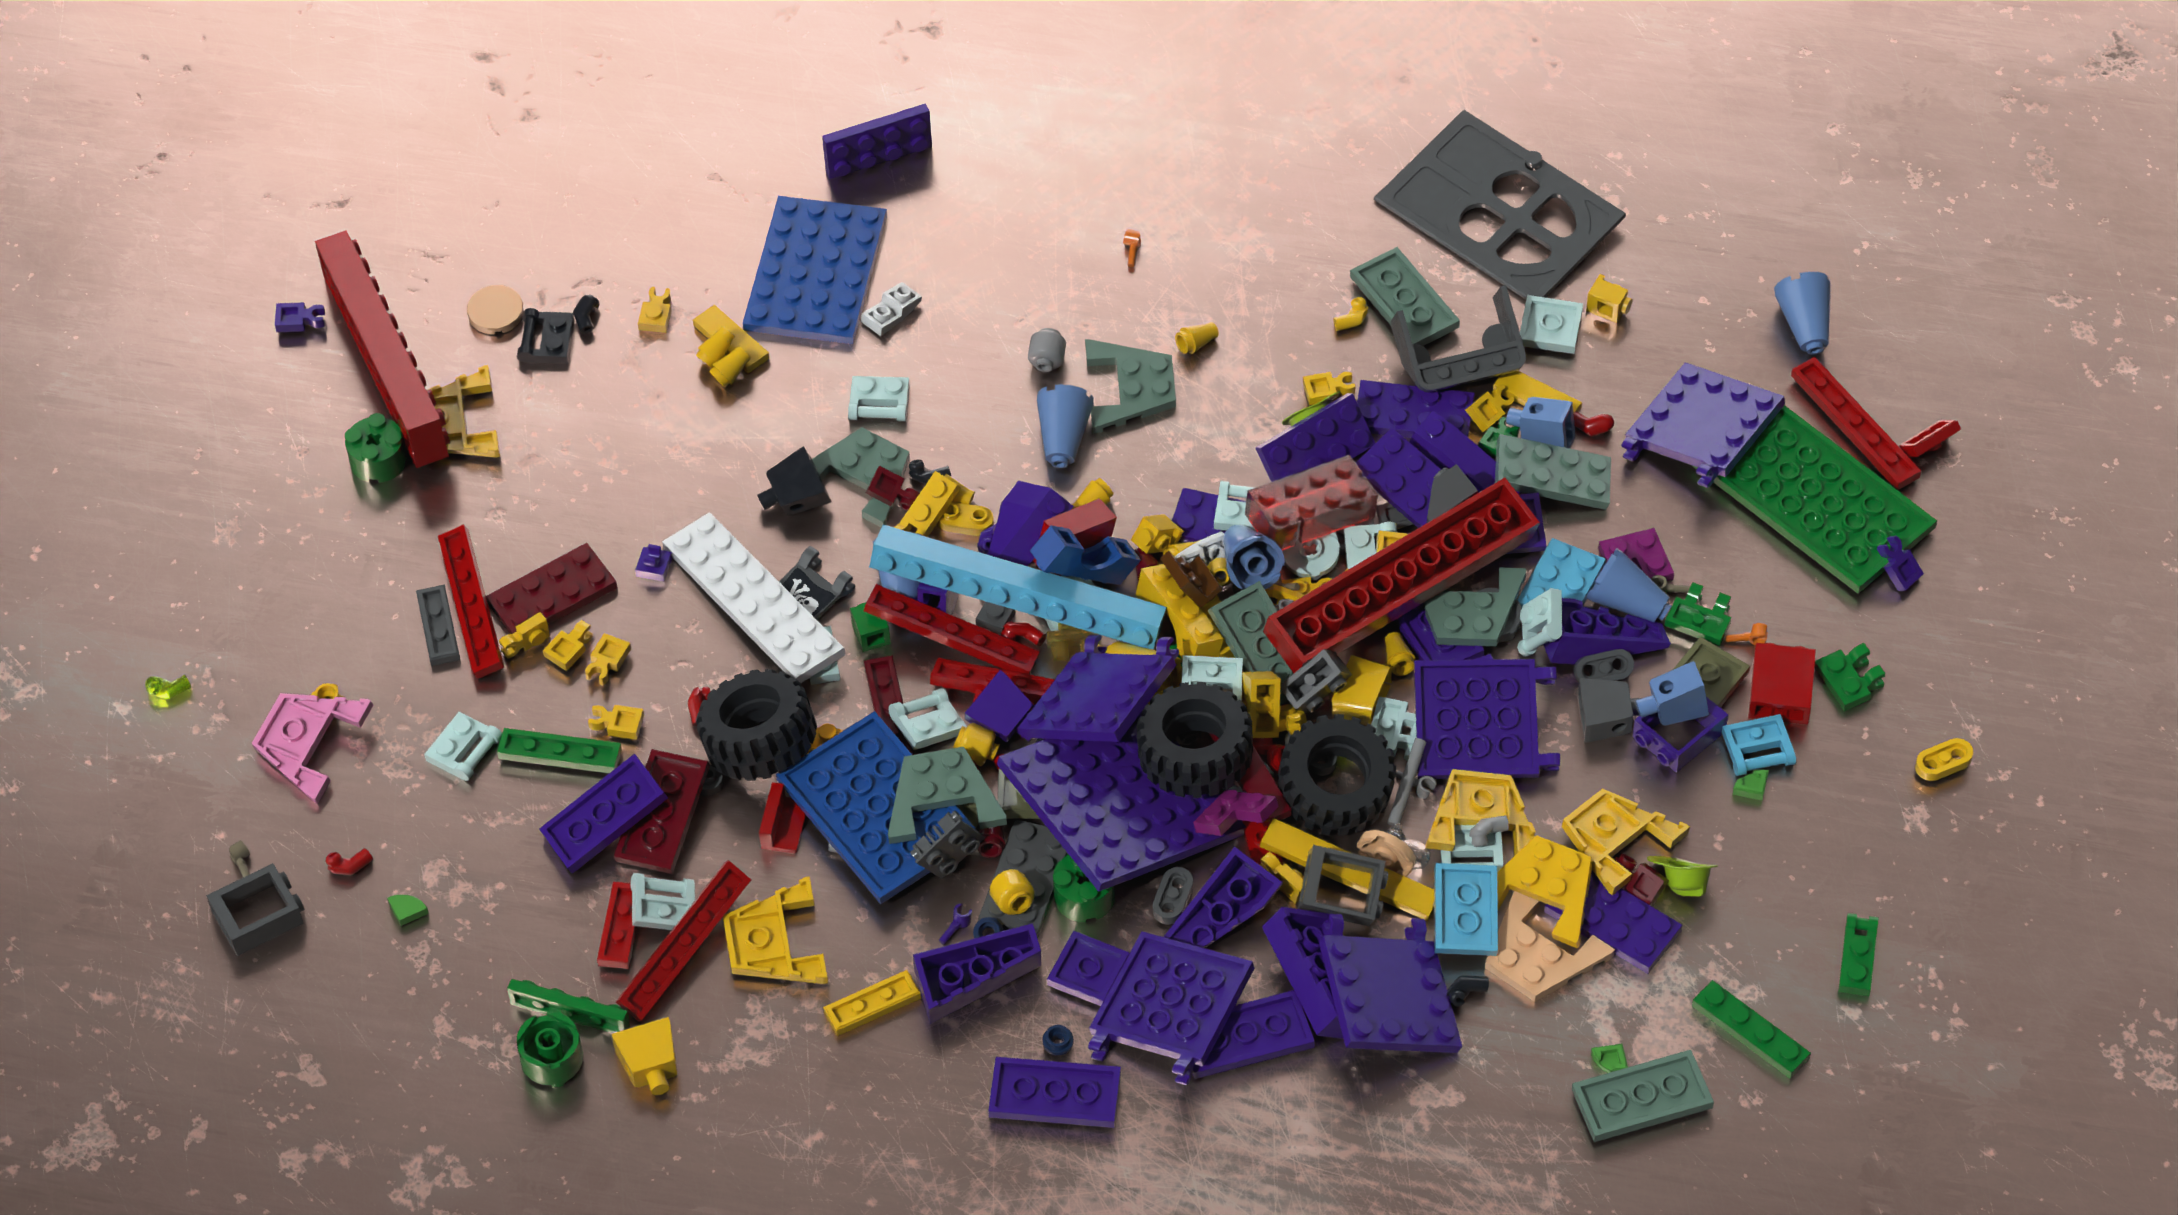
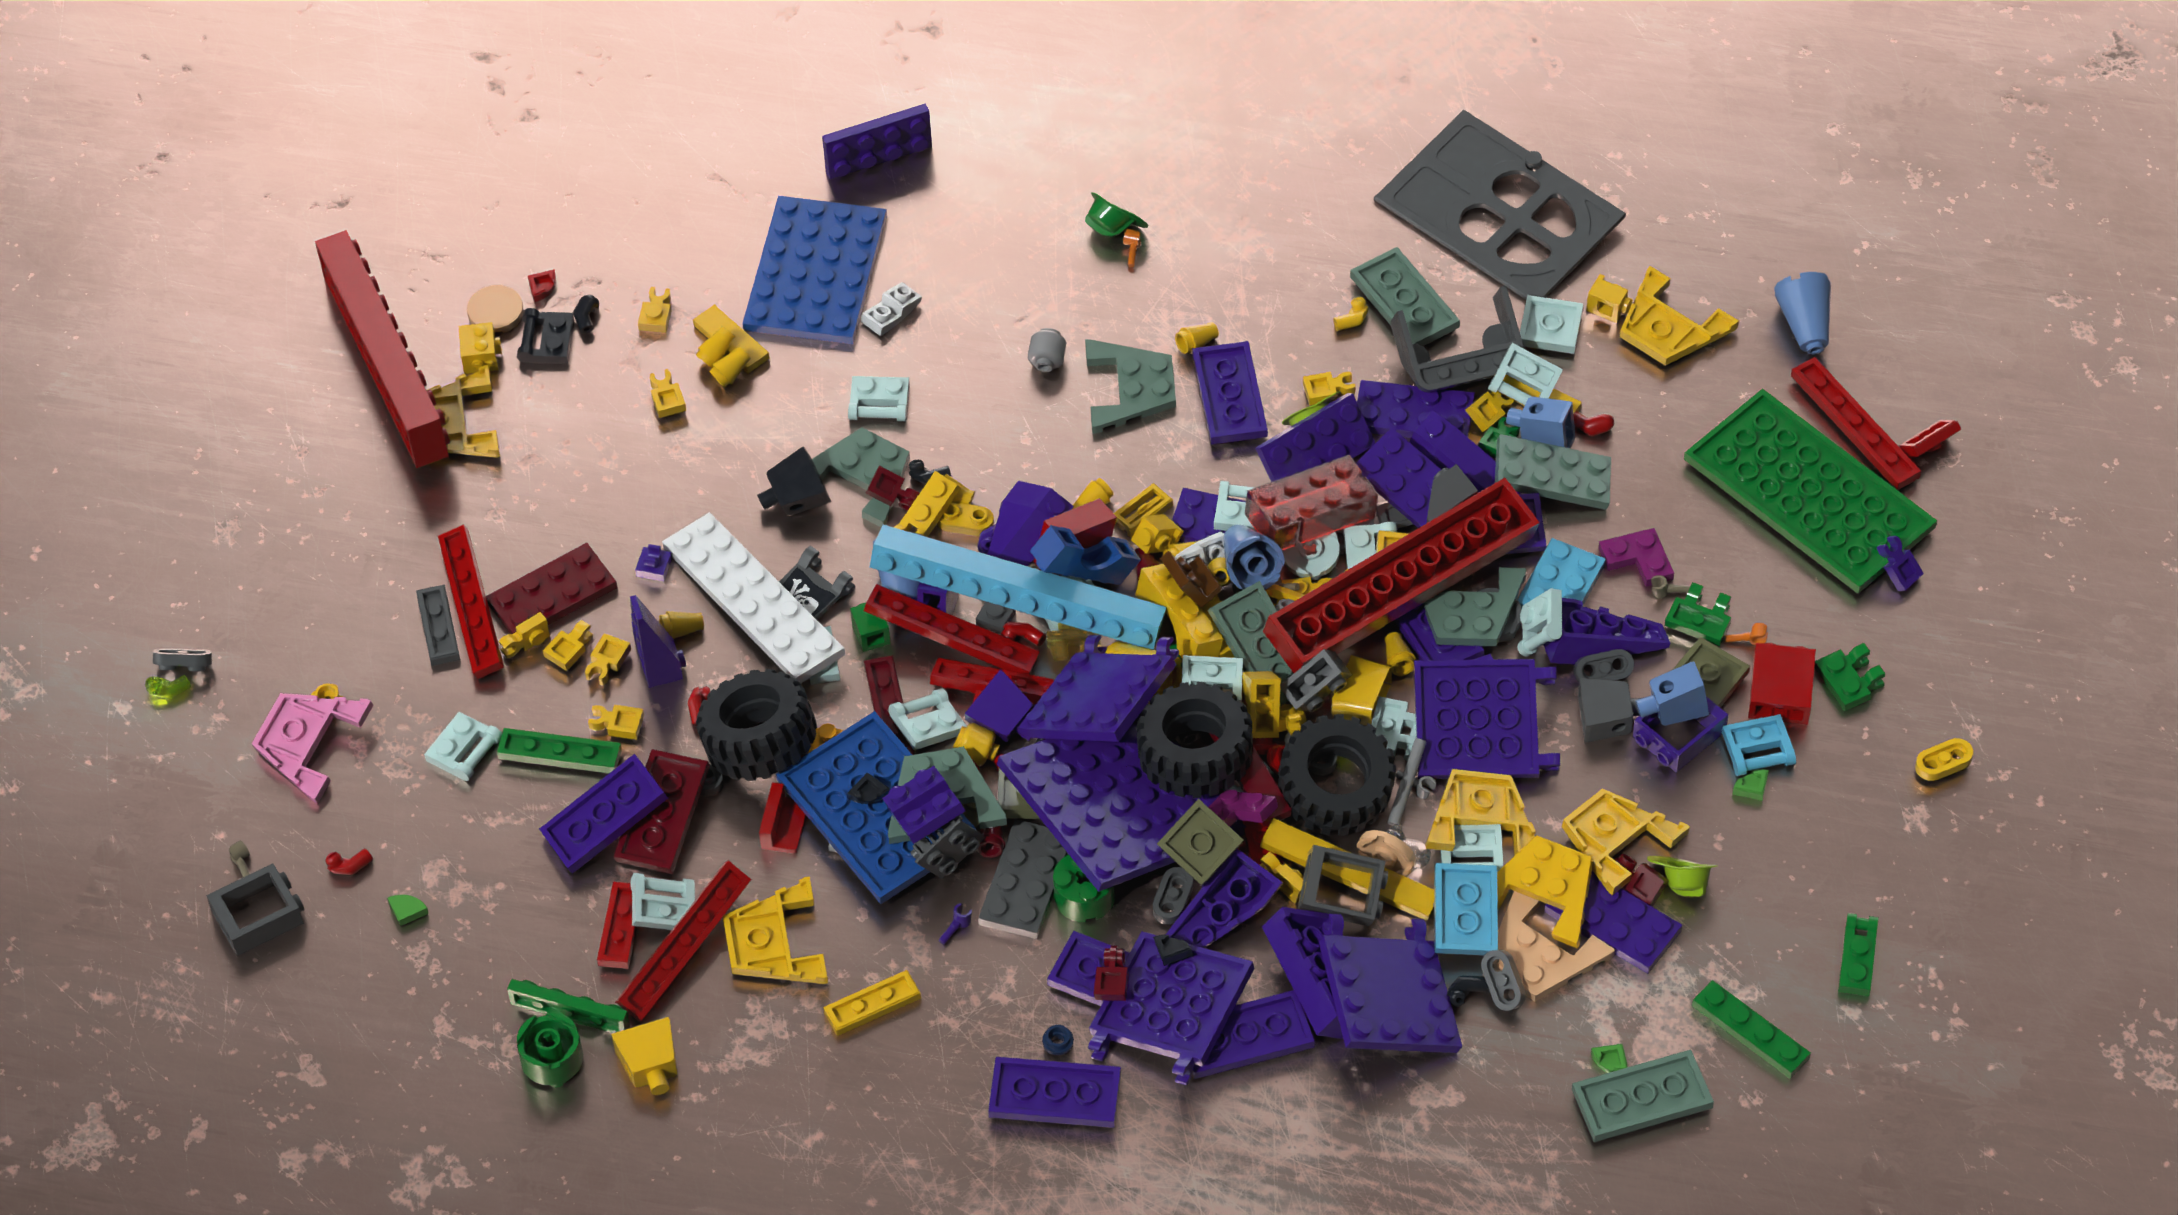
dark purple plate [275,302,325,332] -> none
green brick [345,413,407,483] -> none
dark purple wedge [913,923,1041,1024] -> none
dark blue plate [973,917,1004,938] -> none
yellow head [989,869,1035,915] -> none
medium blue cone [1036,384,1094,468] -> none
light grey arm [1469,816,1509,847] -> none
medium blue cone [1586,548,1672,622] -> none
plate [1621,362,1785,488] -> none
none -> dark grey plate [153,649,212,671]
none -> yellow head [458,322,502,374]
none -> red tile [528,269,556,302]
none -> dark purple wedge [630,595,686,688]
none -> yellow plate [650,369,687,418]
none -> yellow cone [659,611,704,639]
none -> black tile [847,773,890,804]
none -> dark purple plate [882,766,965,844]
none -> green piece [1085,192,1149,237]
none -> dark red plate [1094,945,1129,1001]
none -> yellow tile [1114,483,1173,538]
none -> black tile [1153,935,1193,966]
none -> olive plate [1157,799,1245,887]
none -> dark purple plate [1192,341,1268,445]
none -> dark grey plate [1481,949,1526,1011]
none -> light aqua plate [1488,343,1563,405]
none -> yellow wing [1620,266,1739,366]

